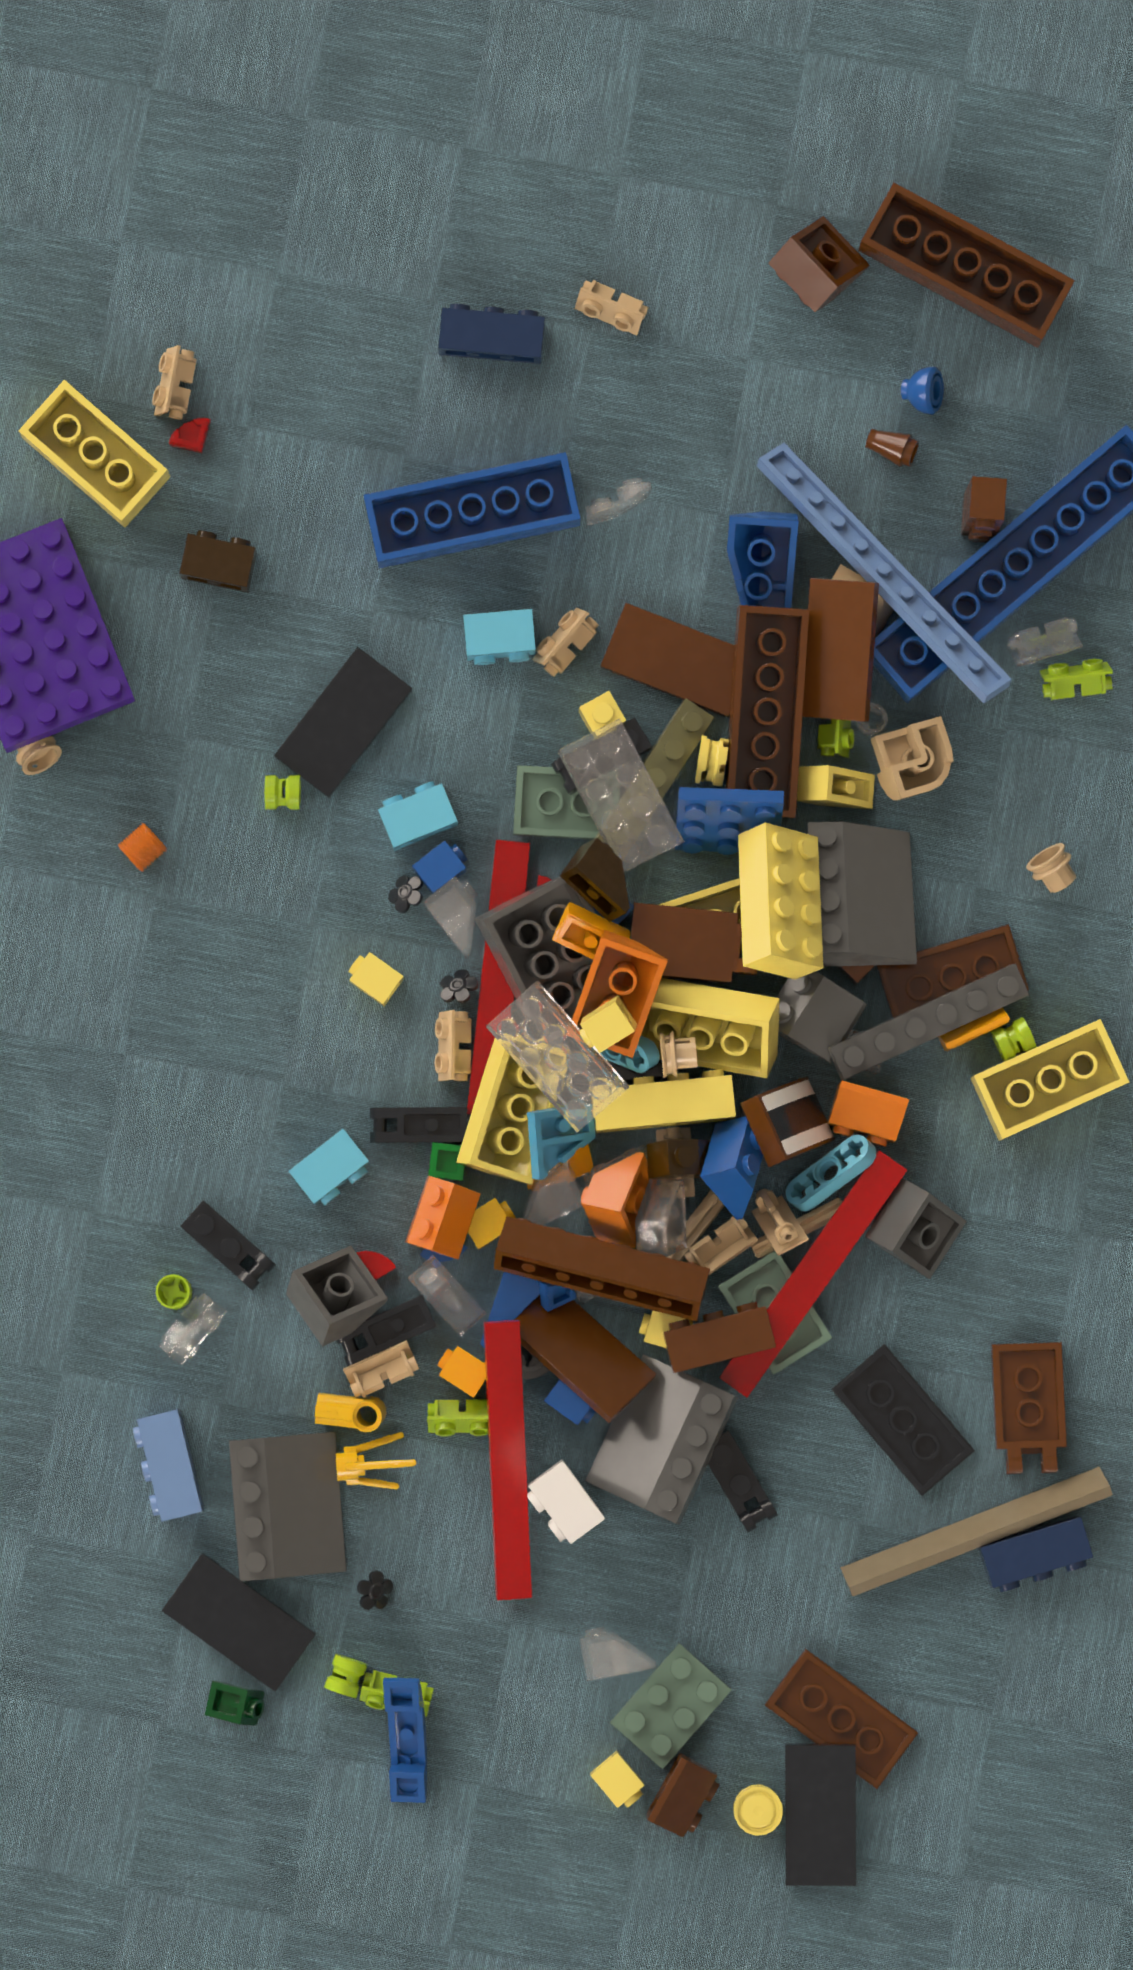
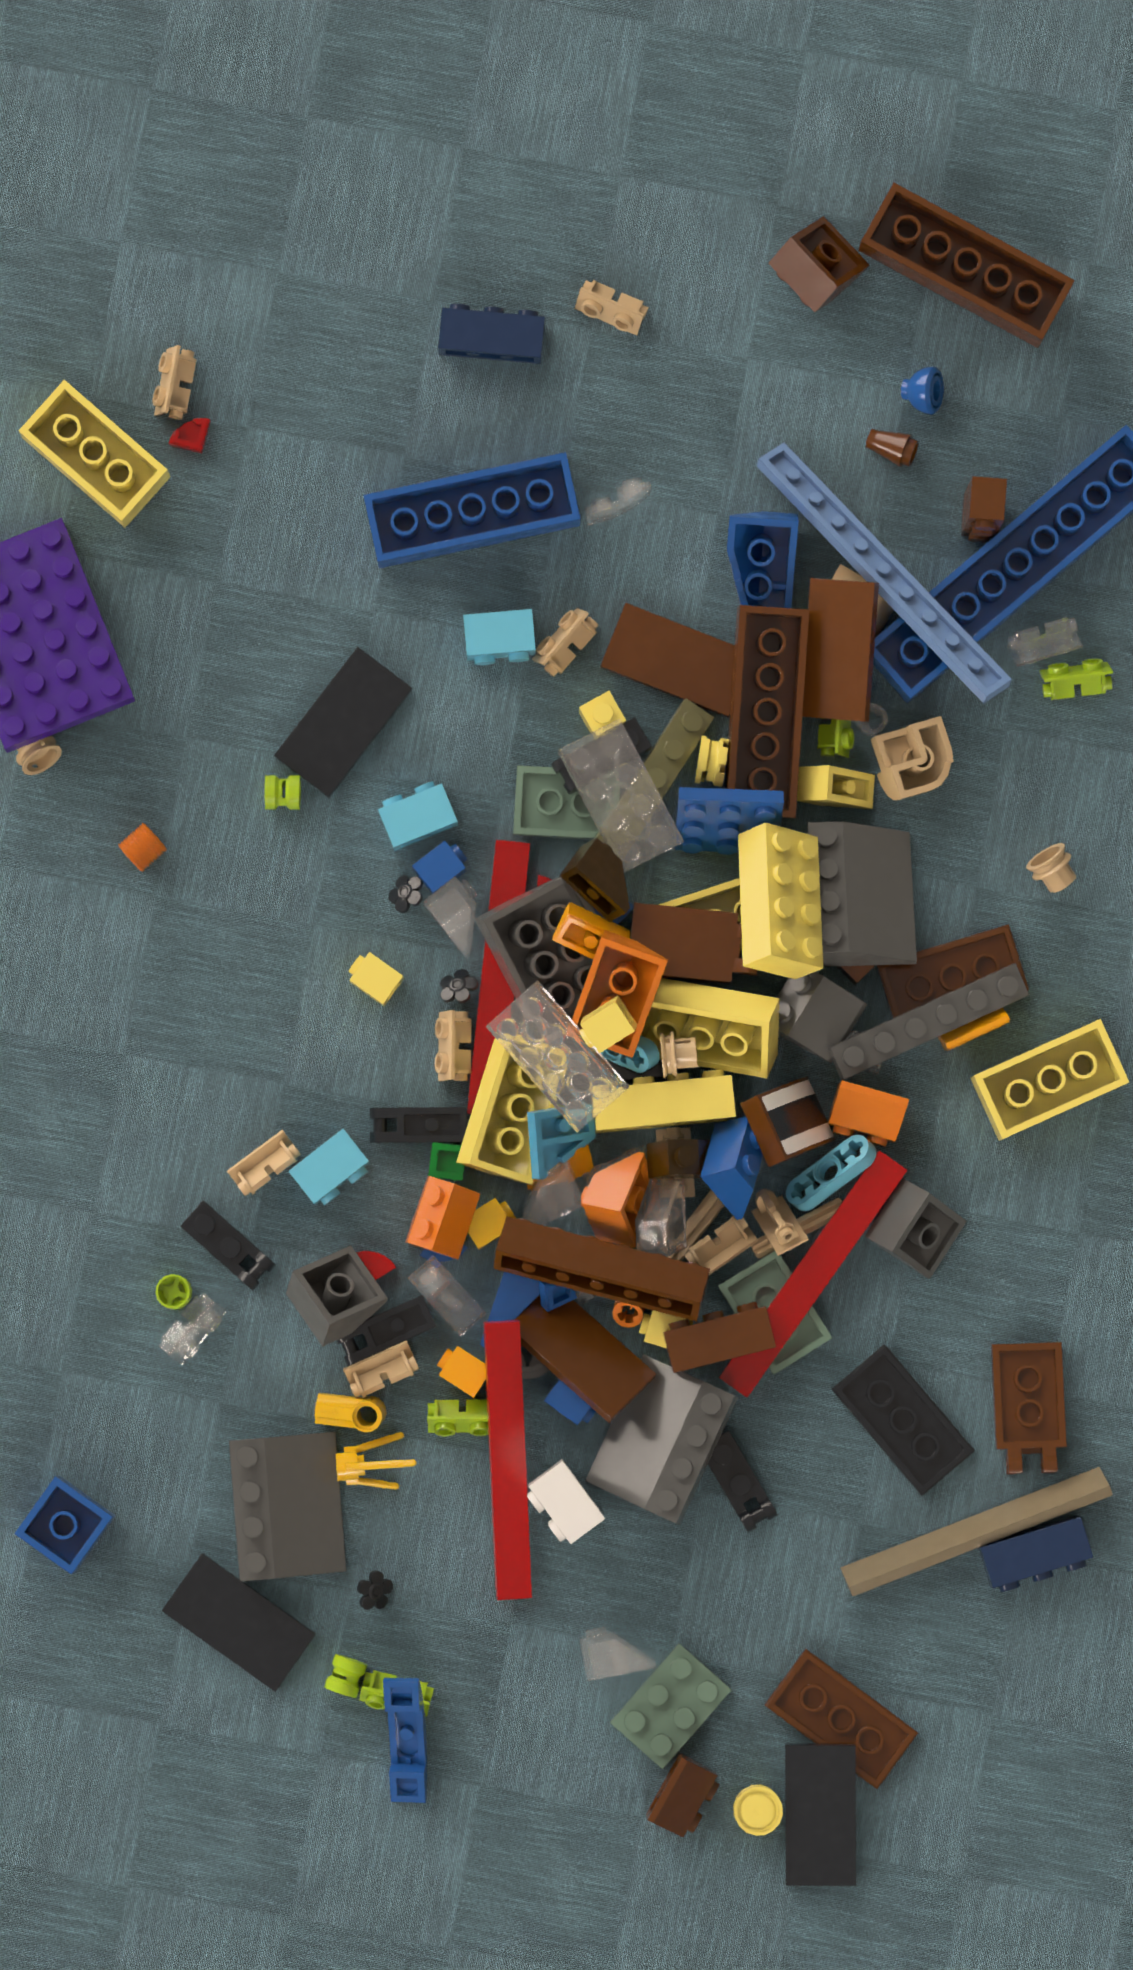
medium blue brick [133,1409,204,1522] -> none
dark brown brick [179,530,257,593] -> none
dark green bracket [205,1681,264,1726] -> none
light yellow brick [590,1751,644,1808] -> none
lime wheel [990,1017,1037,1062] -> none
none -> blue brick [14,1475,116,1575]
none -> tan hinge [227,1130,301,1196]
none -> orange bush [612,1301,645,1328]

